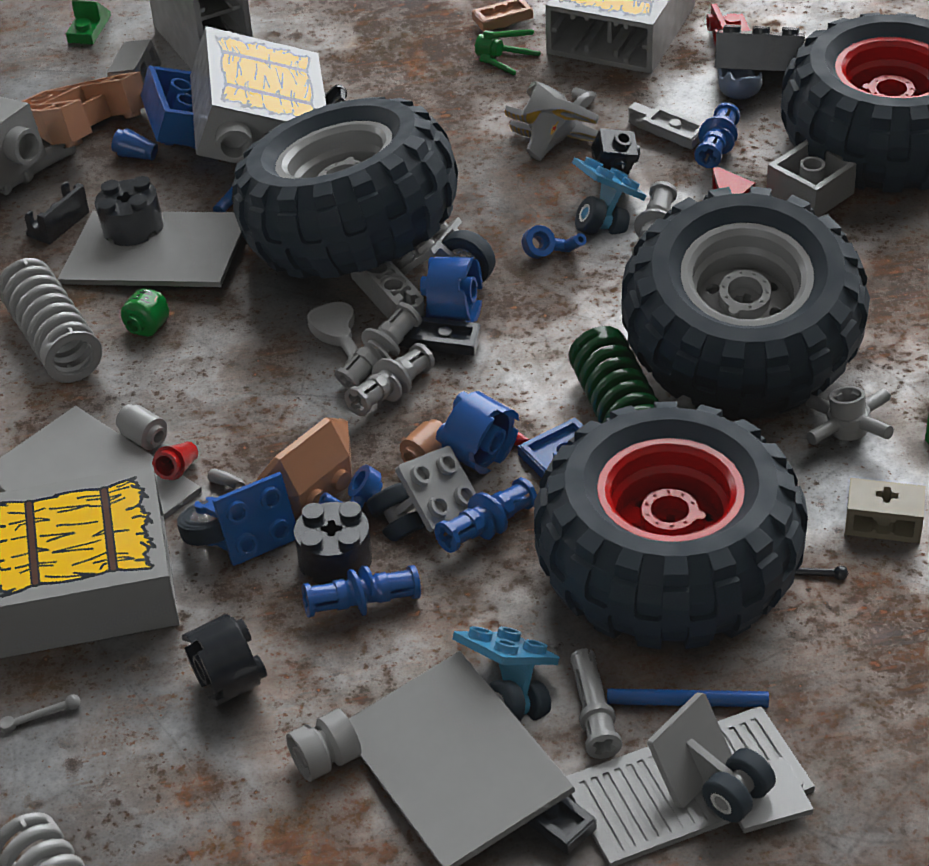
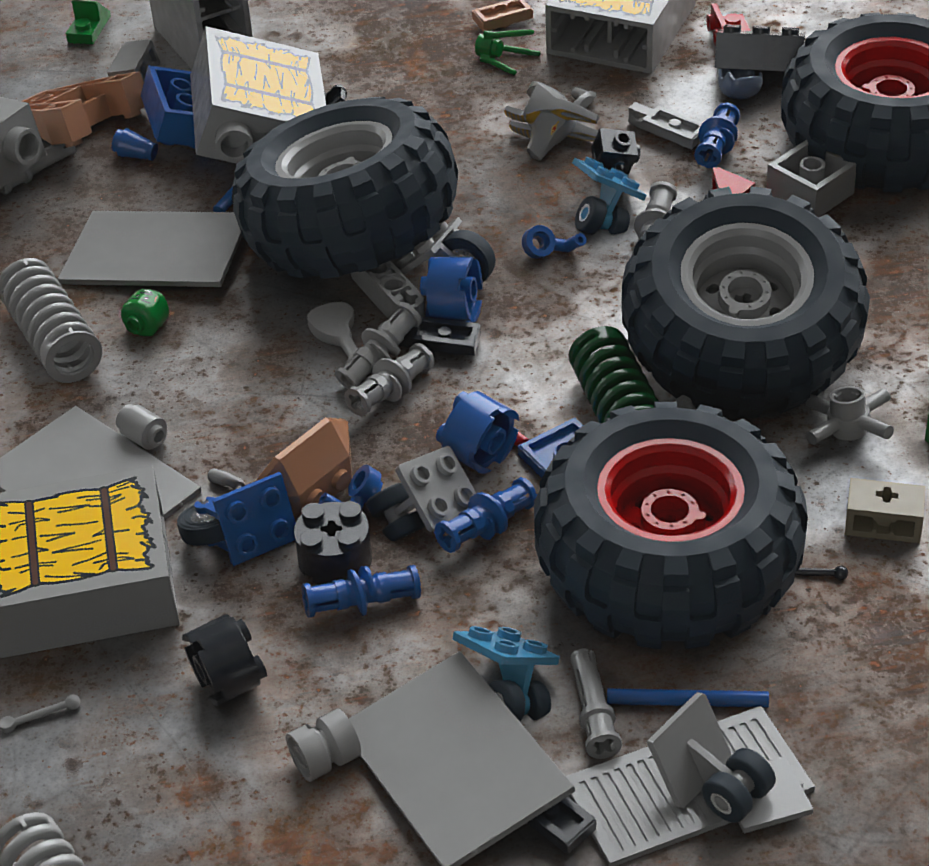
black hinge [25,181,89,245] -> none
black brick [94,176,164,246] -> none
red cone [152,441,198,480] -> none
nougat brick [400,419,443,462] -> none

